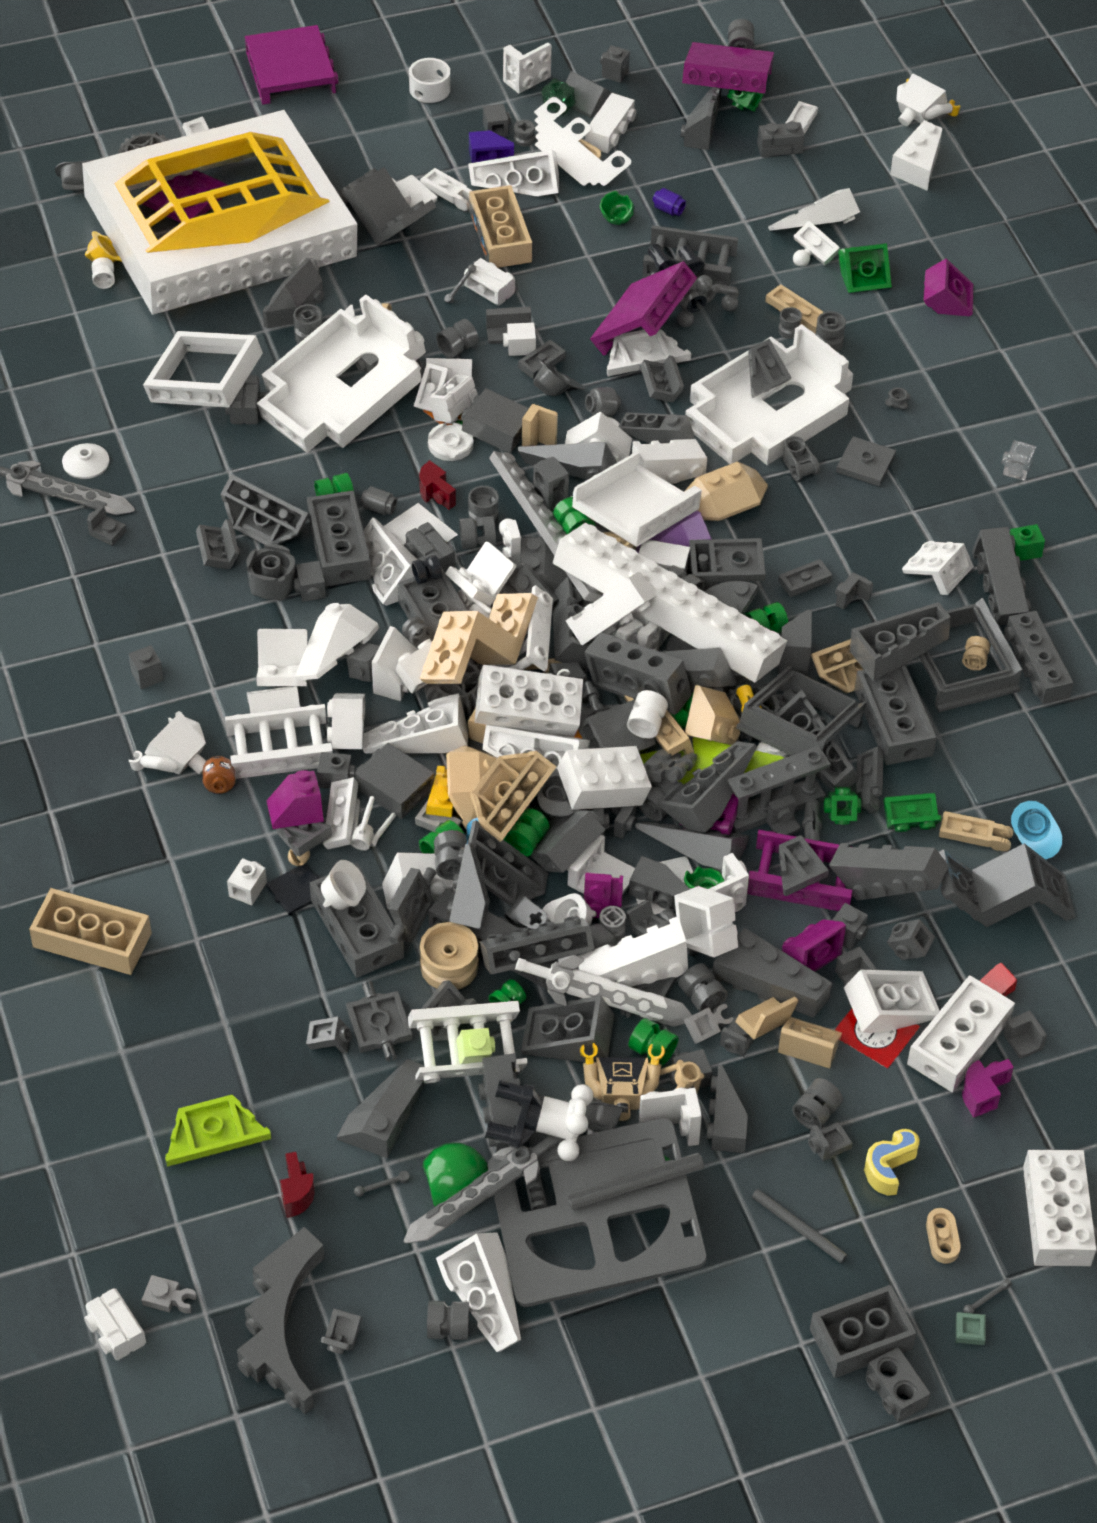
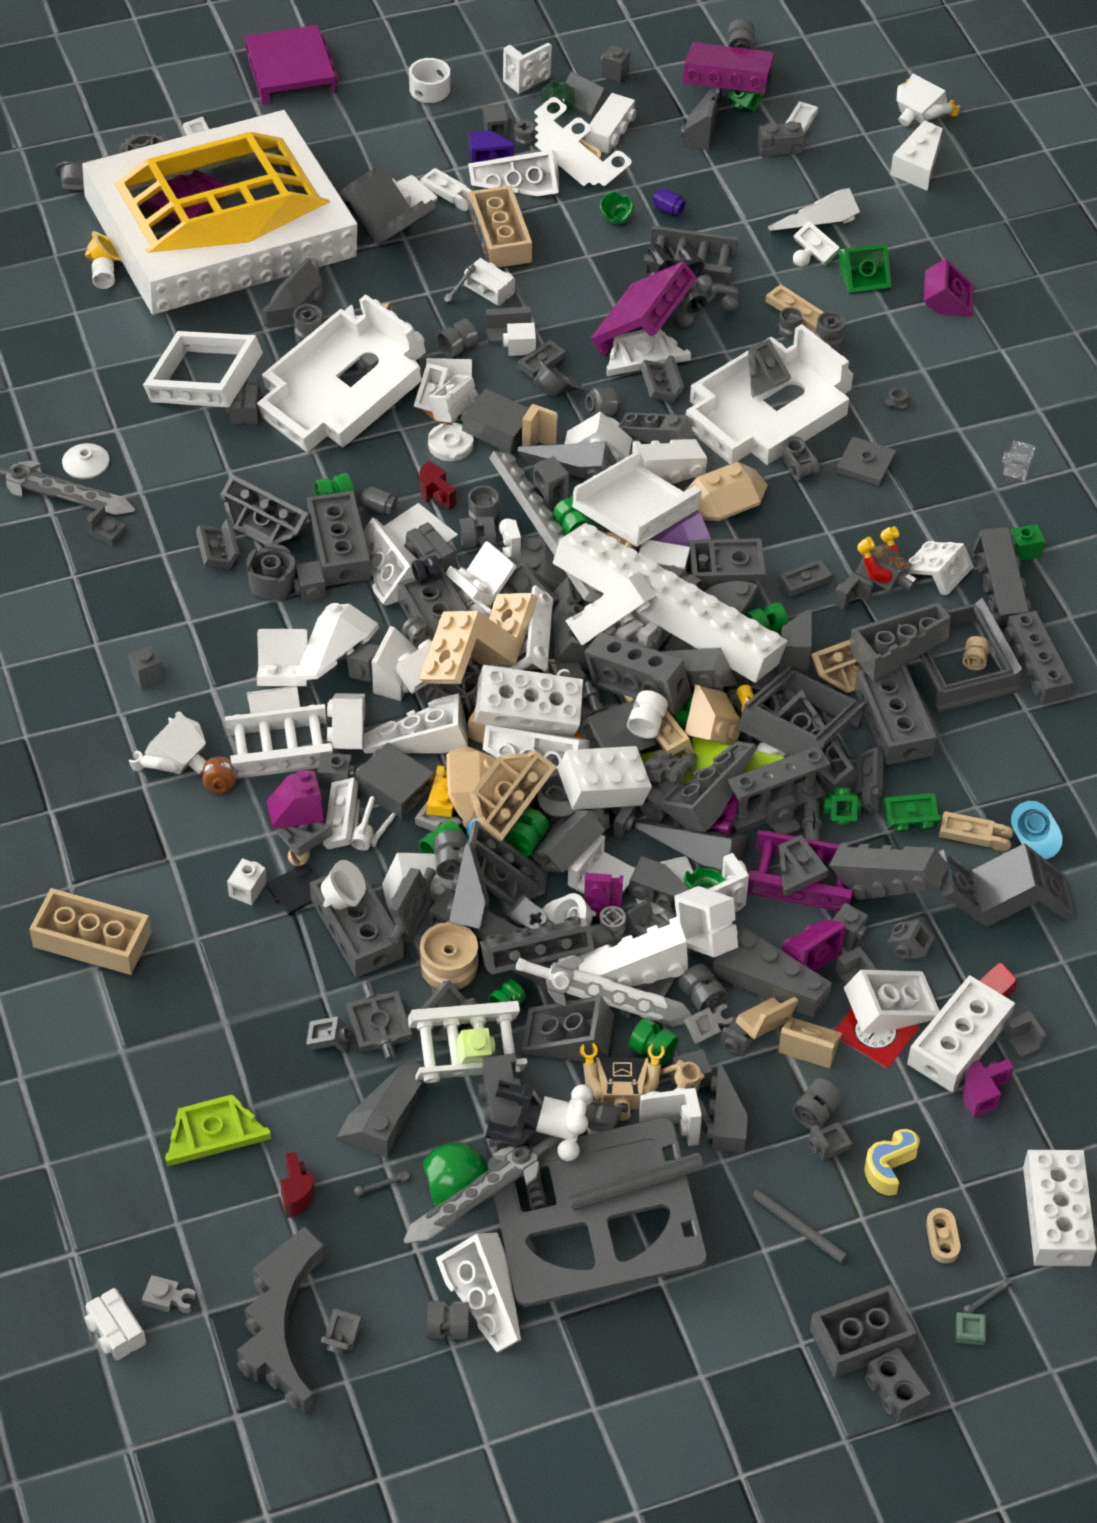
none -> torso [856,526,917,591]

